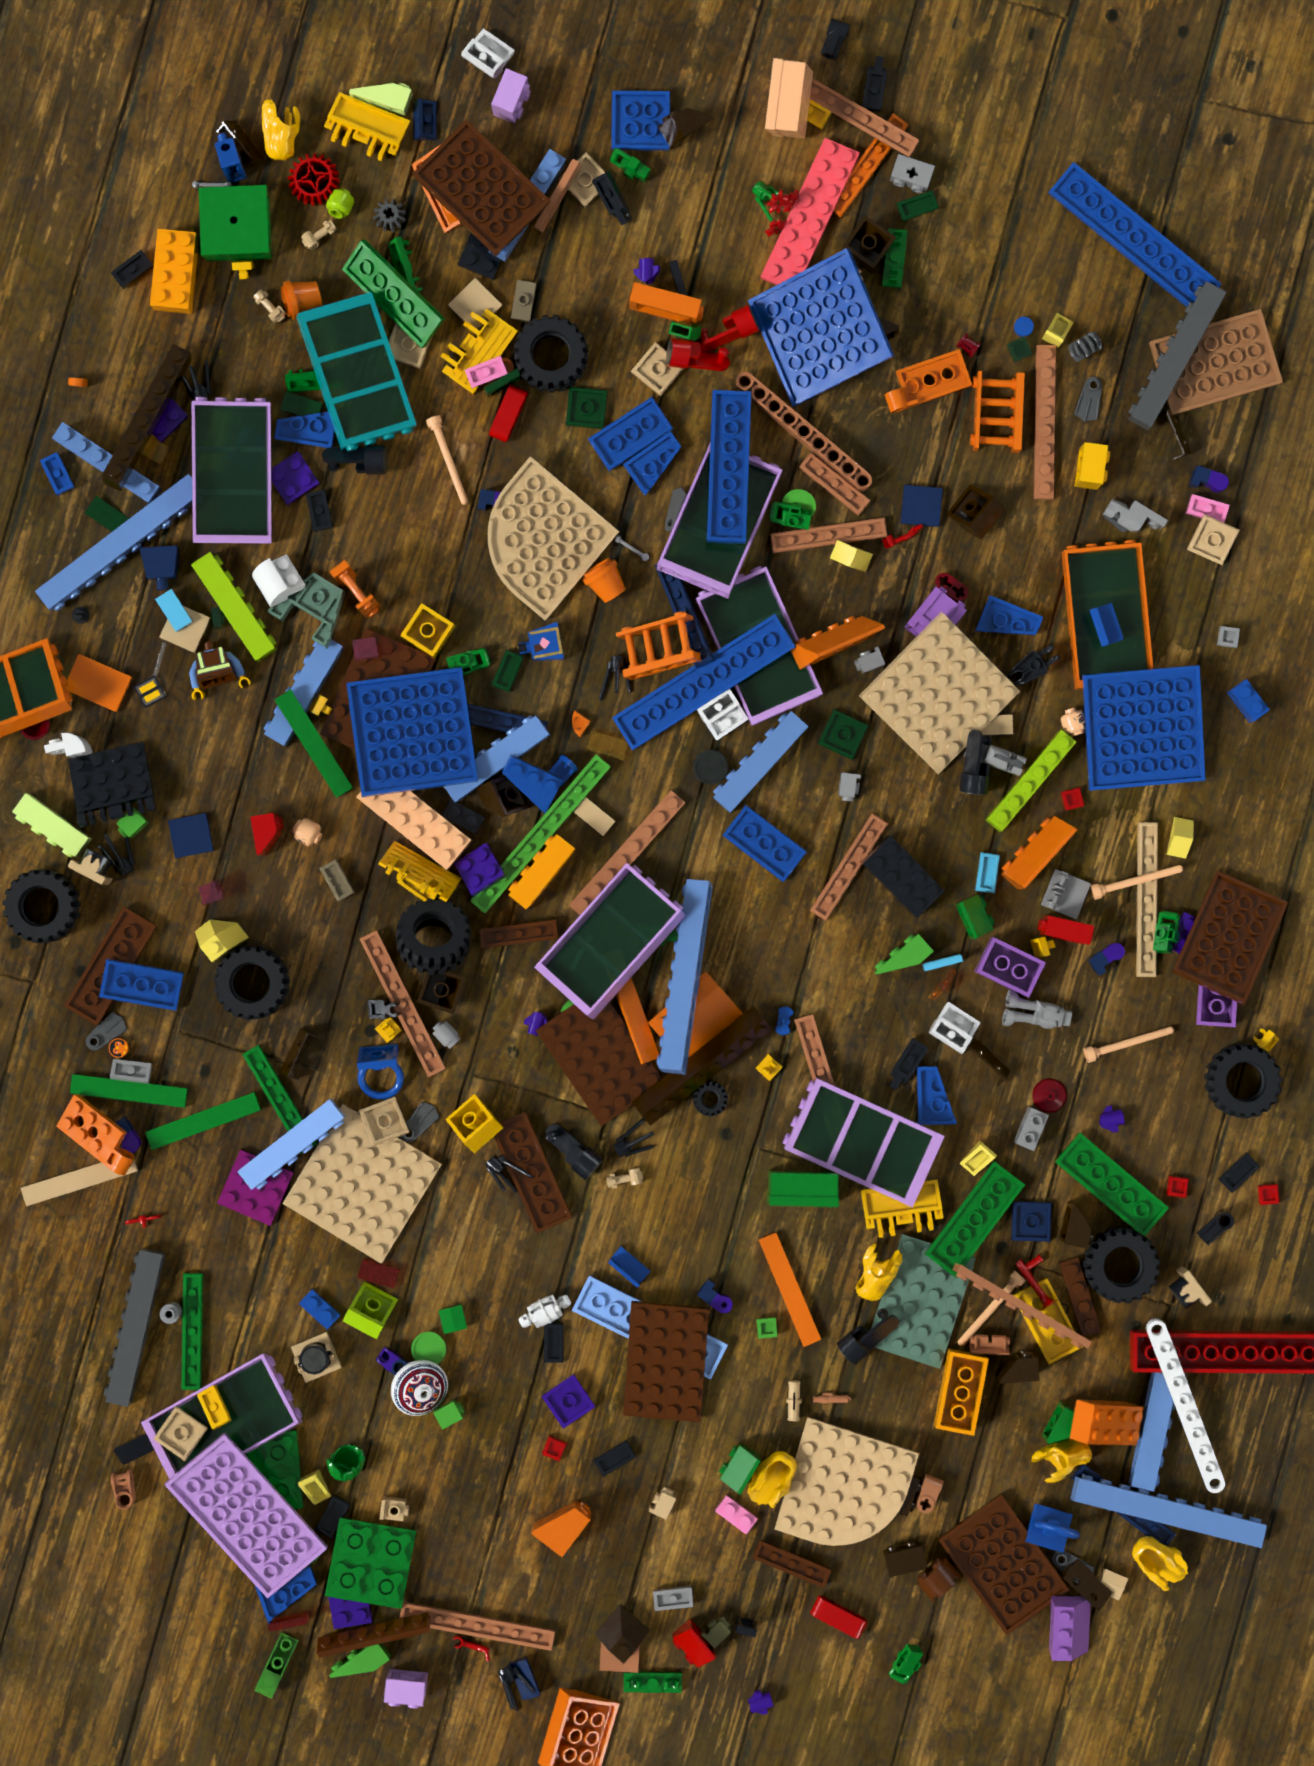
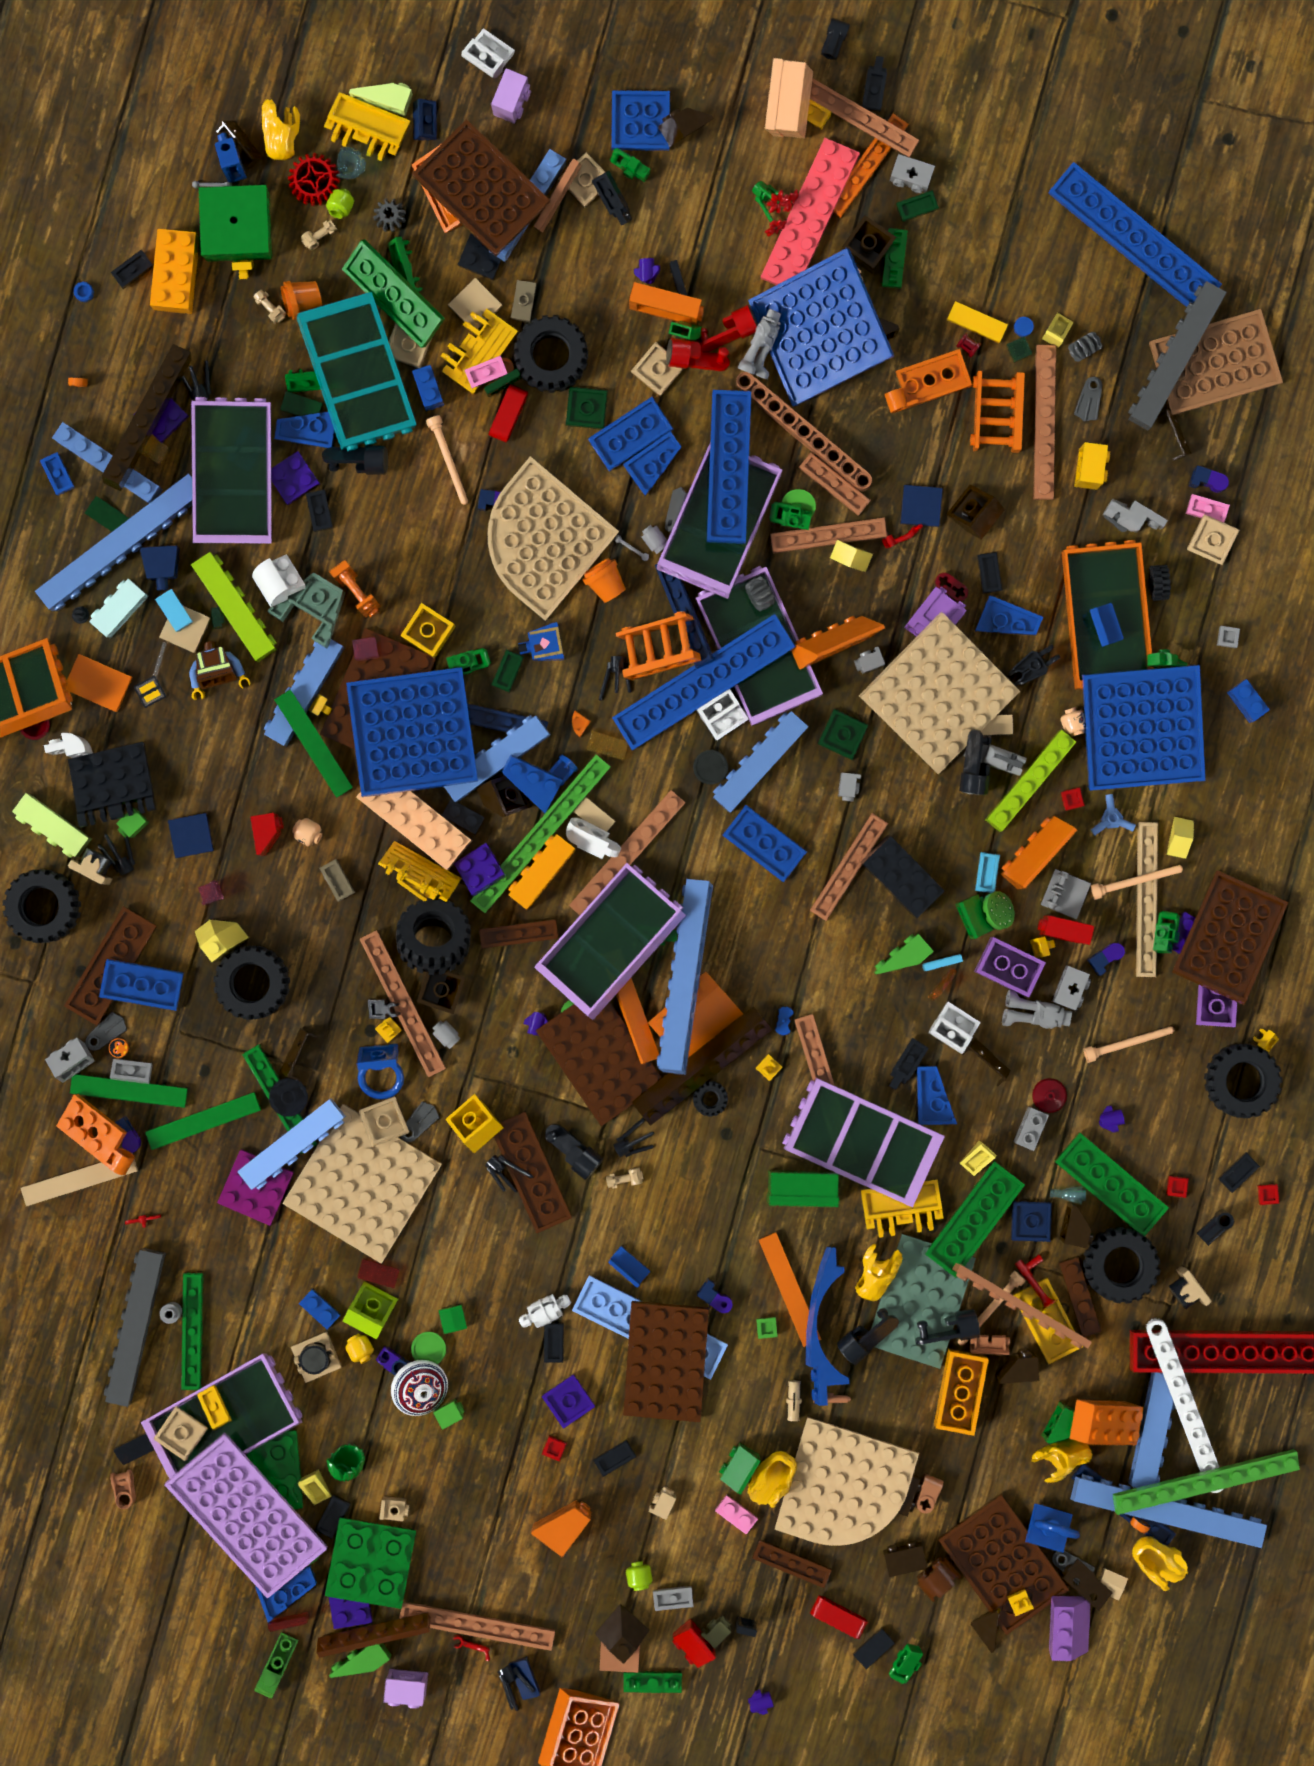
none -> light grey brick [45,1038,95,1083]
none -> blue tile [74,282,94,302]
none -> light aqua brick [89,579,149,639]
none -> black tile [269,1078,308,1117]
none -> clear light blue hair [336,147,366,179]
none -> yellow head [345,1334,374,1364]
none -> blue brick [412,365,444,412]
none -> white piece [566,818,621,859]
none -> lime head [626,1561,653,1591]
none -> light grey brick [641,525,667,554]
none -> light grey piece [738,309,781,380]
none -> dark grey gear [745,577,775,611]
none -> blue slope [806,1246,849,1406]
none -> black tile [853,1627,895,1669]
none -> black piece [915,1309,980,1344]
none -> yellow tile [947,301,1008,343]
none -> dark brown tile [971,1608,1001,1653]
none -> black tile [977,552,1002,594]
none -> bright green tile [982,891,1015,930]
none -> yellow tile [1007,1589,1034,1616]
none -> clear light blue cone [1050,1186,1086,1205]
none -> light grey brick [1052,966,1091,1010]
none -> medium blue piece [1091,794,1136,836]
none -> bright green plate [1112,1449,1300,1515]
none -> orange tile [1130,1516,1150,1533]
none -> green piece [1147,649,1187,668]
none -> black tyre [1149,565,1171,601]

